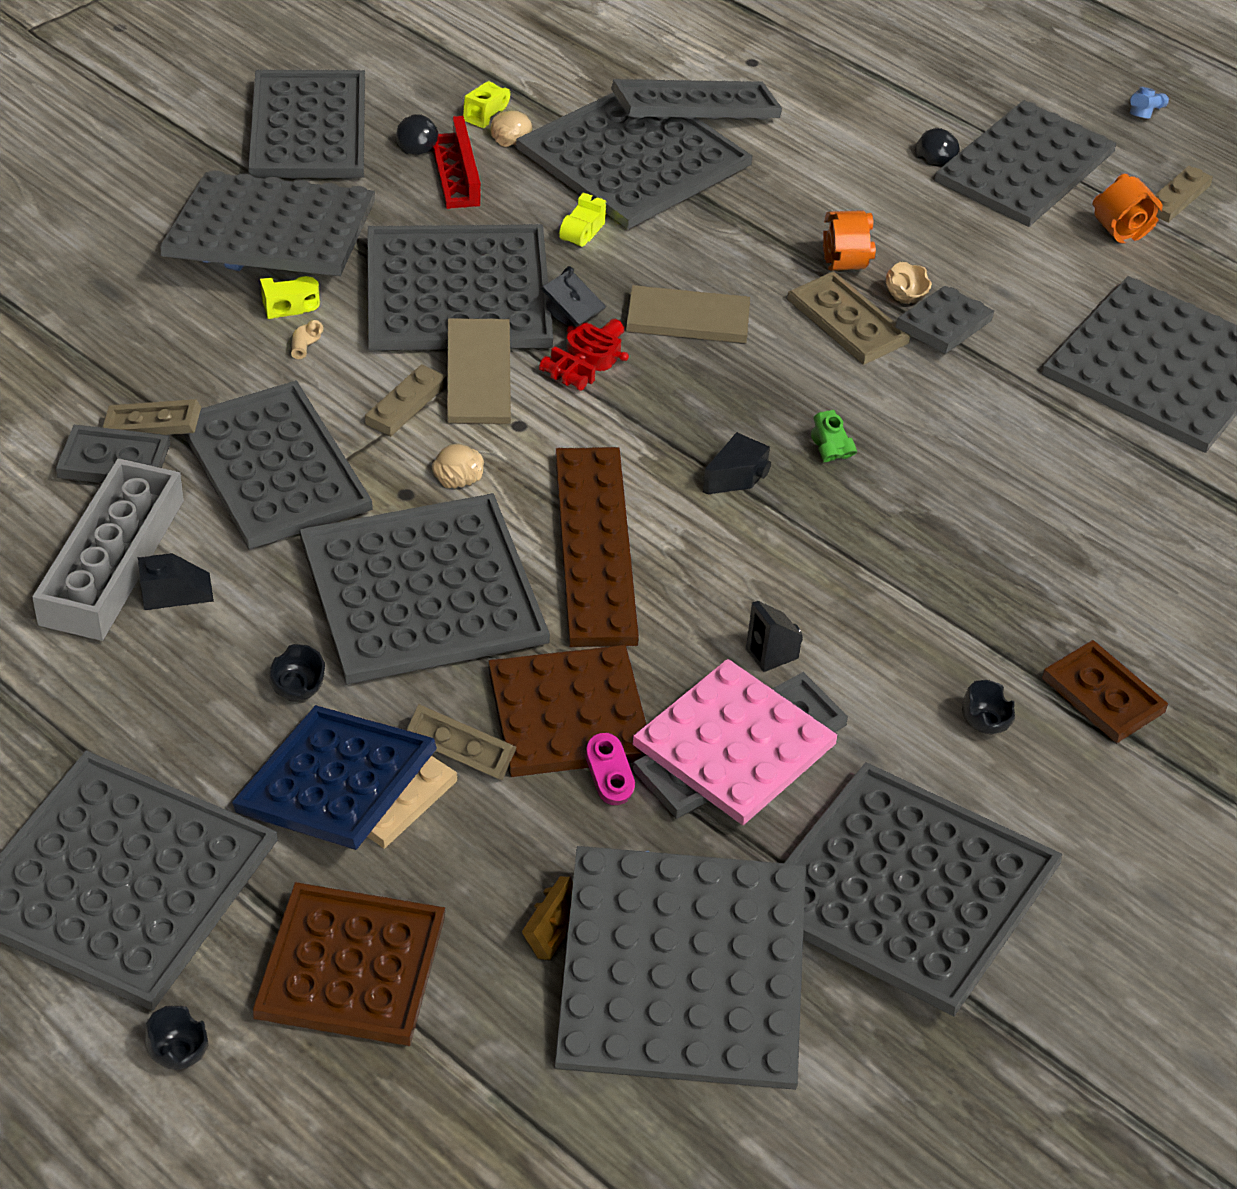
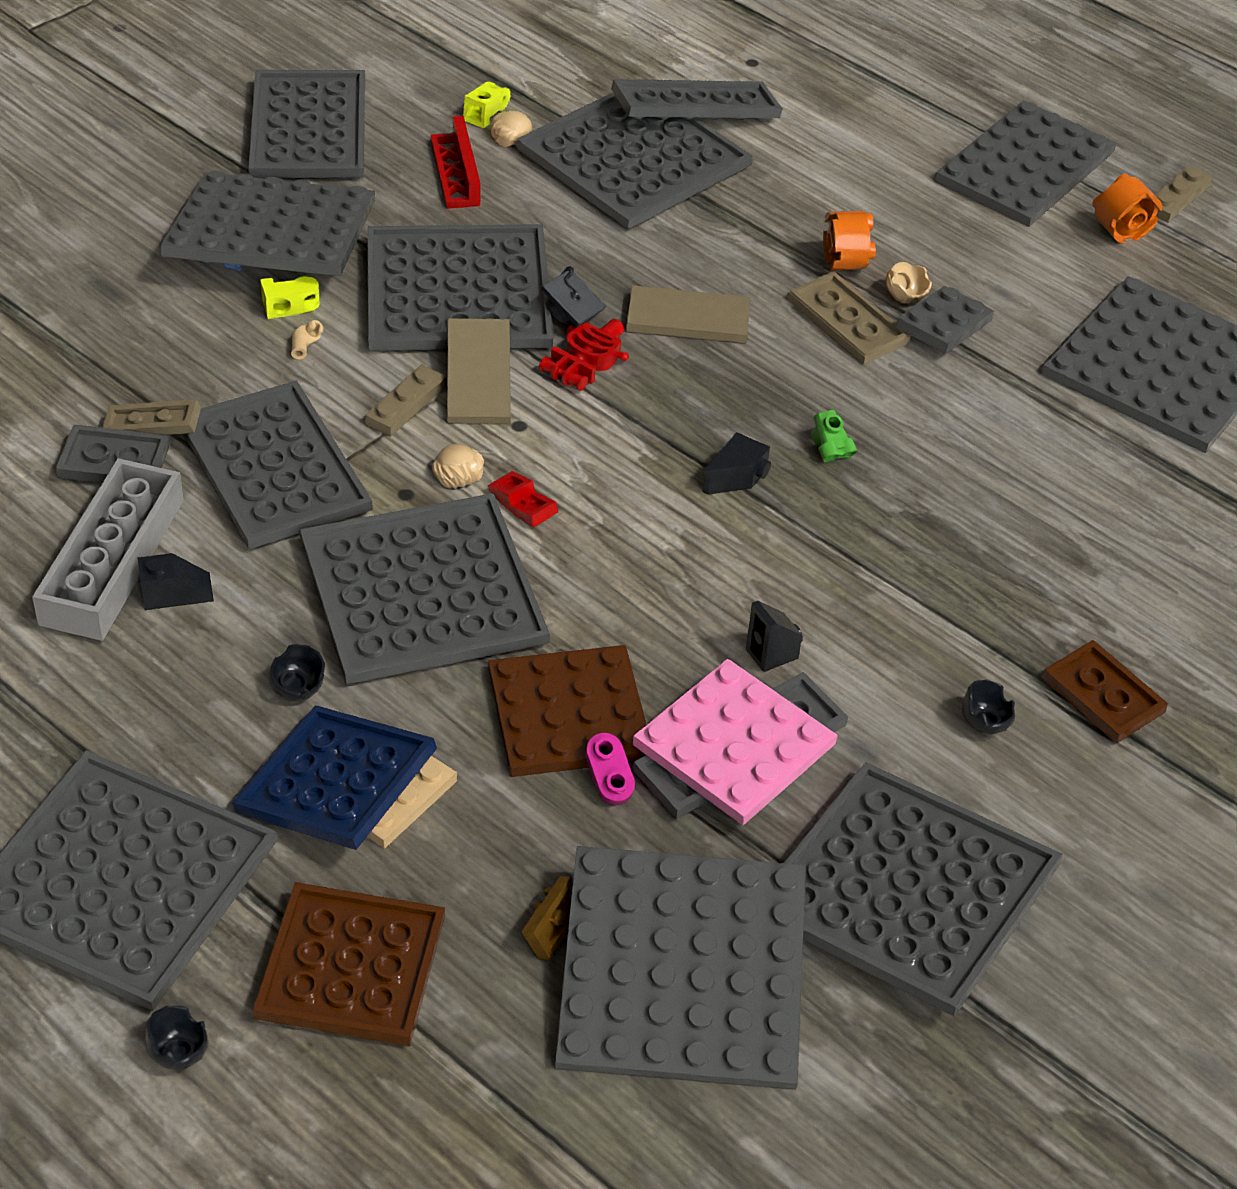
black hair [396,114,439,155] -> none
dark tan plate [407,704,517,780] -> none
reddish brown plate [556,447,639,647] -> none
neon yellow leg [559,192,606,247] -> none
black hair [915,127,960,166] -> none
medium blue plate [1130,87,1169,118] -> none
none -> red slope [488,471,558,527]

